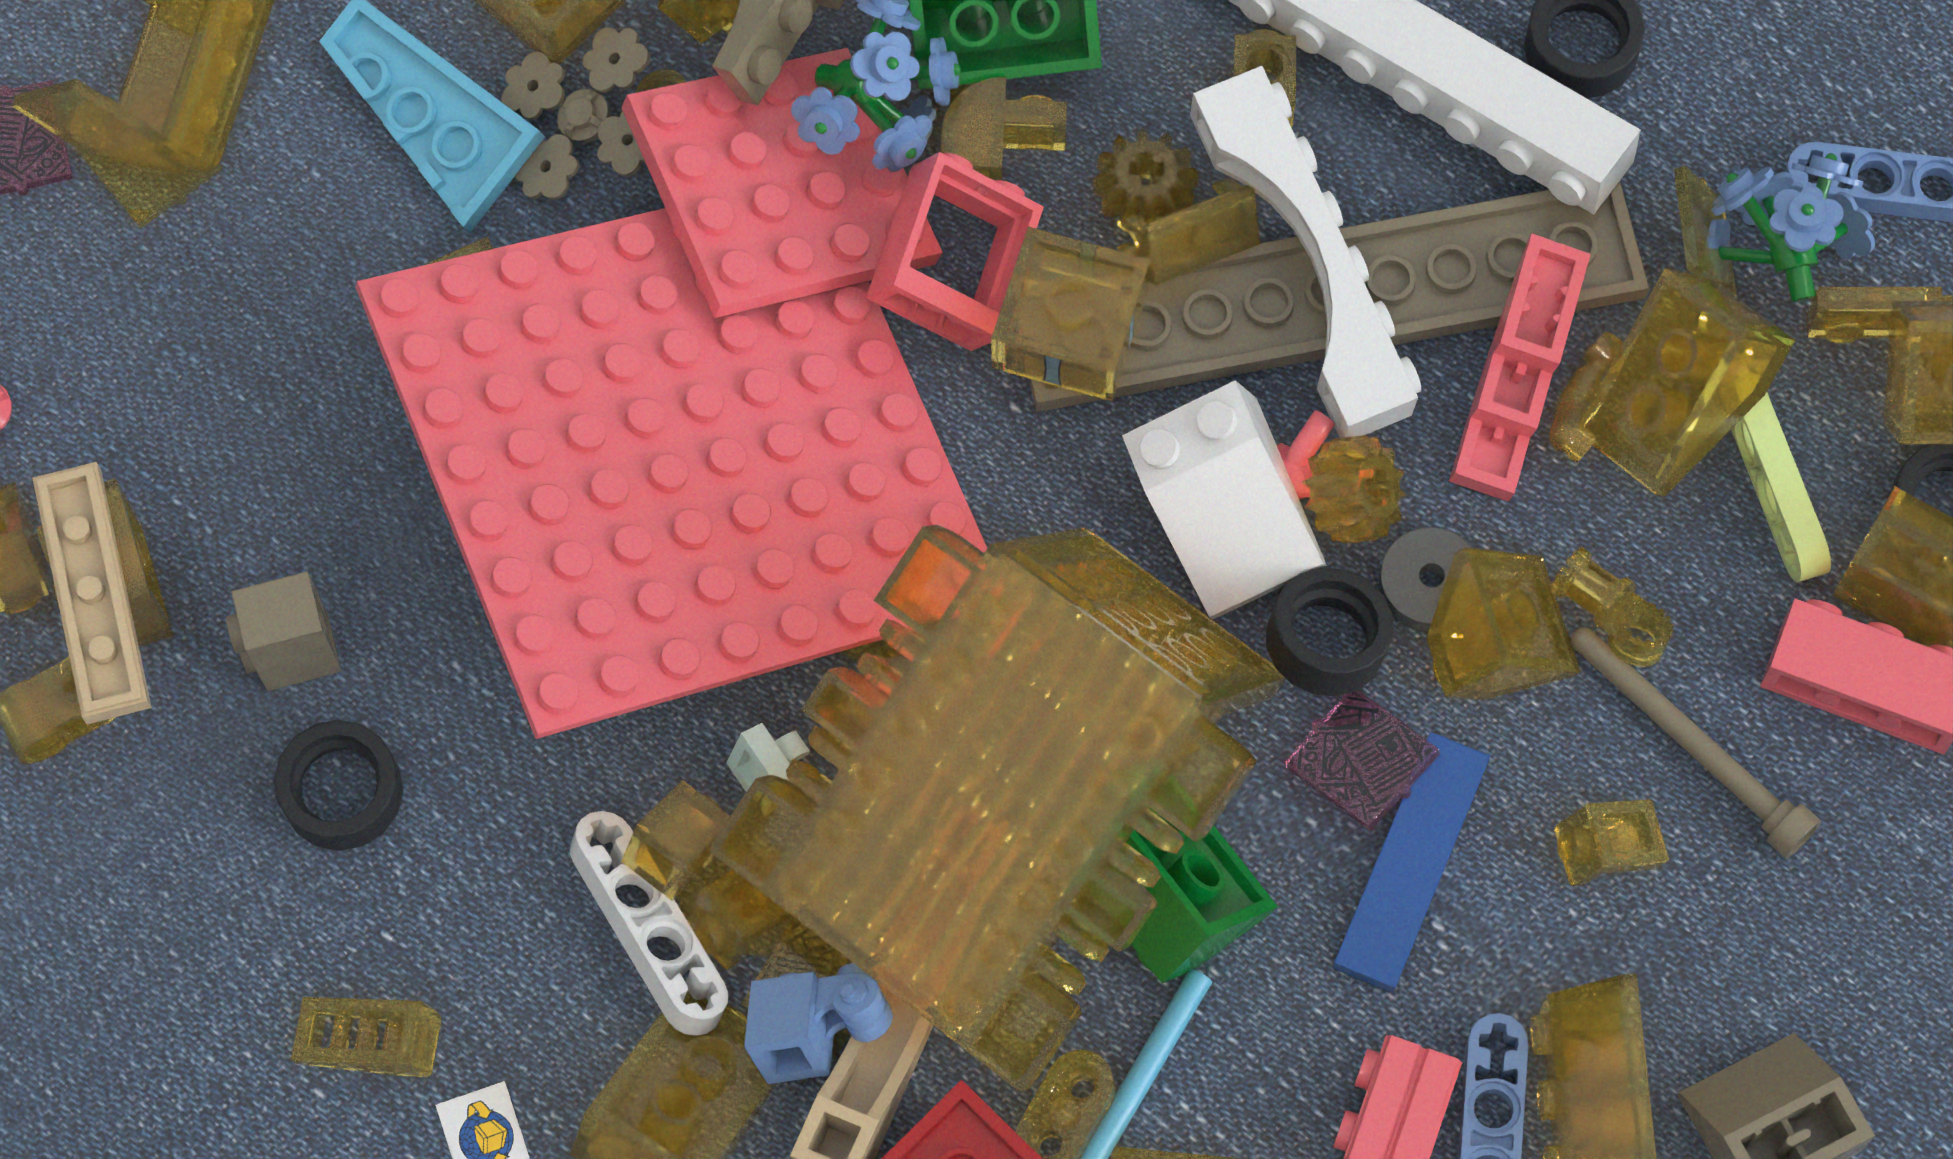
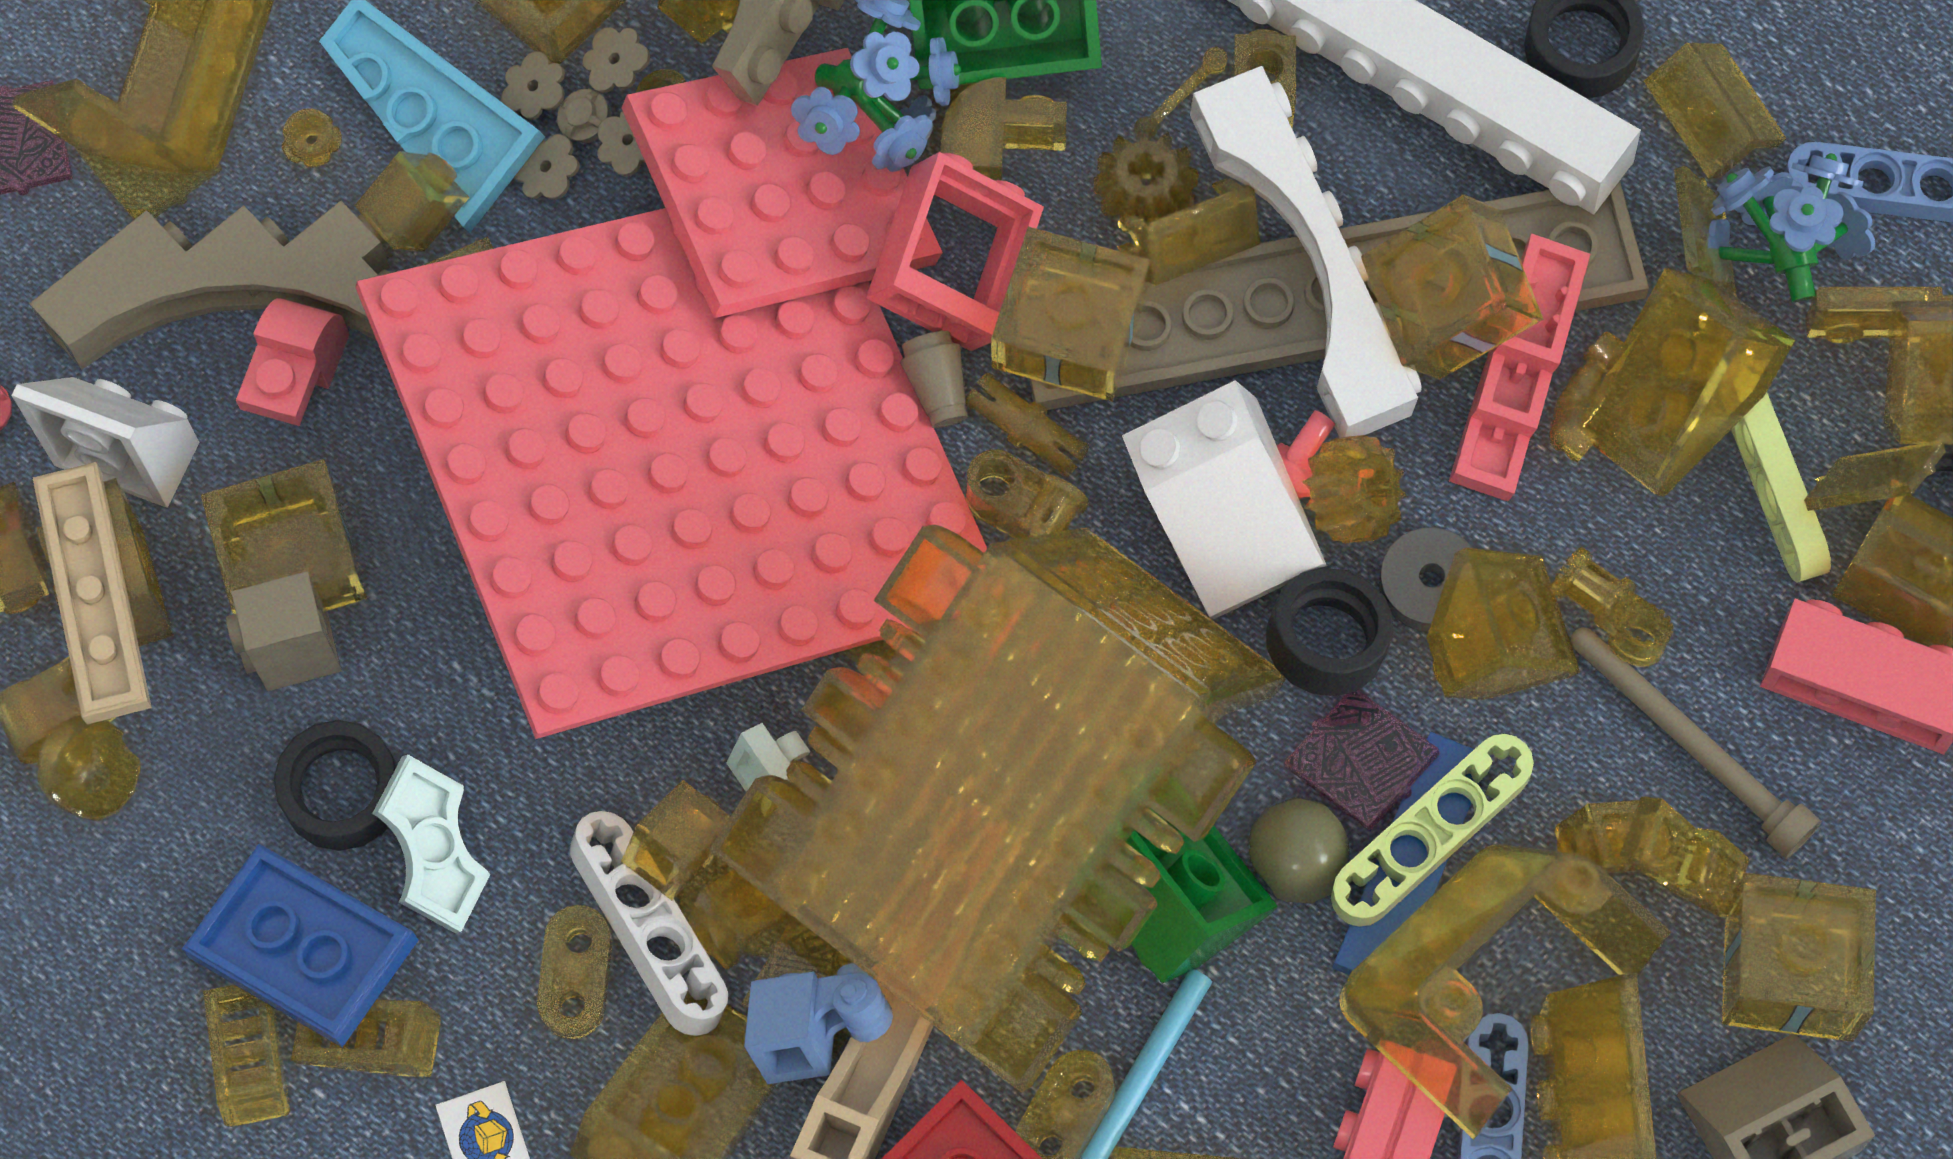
none -> white slope [11,377,199,508]
none -> dark tan arch [29,201,390,370]
none -> clear yellow hair [37,715,141,822]
none -> blue tile [182,844,418,1048]
none -> clear yellow container [201,459,368,614]
none -> clear yellow slope [203,985,290,1127]
none -> coral brick [236,298,349,426]
none -> clear yellow plate [281,108,342,168]
none -> clear yellow brick [354,151,469,252]
none -> light aqua tile [372,755,490,933]
none -> clear yellow plate [537,905,613,1039]
none -> dark tan cone [900,331,968,428]
none -> clear yellow piece [965,449,1090,558]
none -> clear yellow pin [966,372,1089,477]
none -> clear yellow hinge [1134,47,1228,140]
none -> olive hair [1248,797,1350,904]
none -> yellowish green beam [1331,734,1534,927]
none -> clear yellow windscreen [1339,844,1671,1140]
none -> clear yellow container [1360,194,1544,380]
none -> clear yellow slope [1620,796,1750,918]
none -> clear yellow panel [1643,43,1786,178]
none -> clear yellow container [1722,872,1876,1042]
none -> clear yellow piece [1804,440,1946,511]

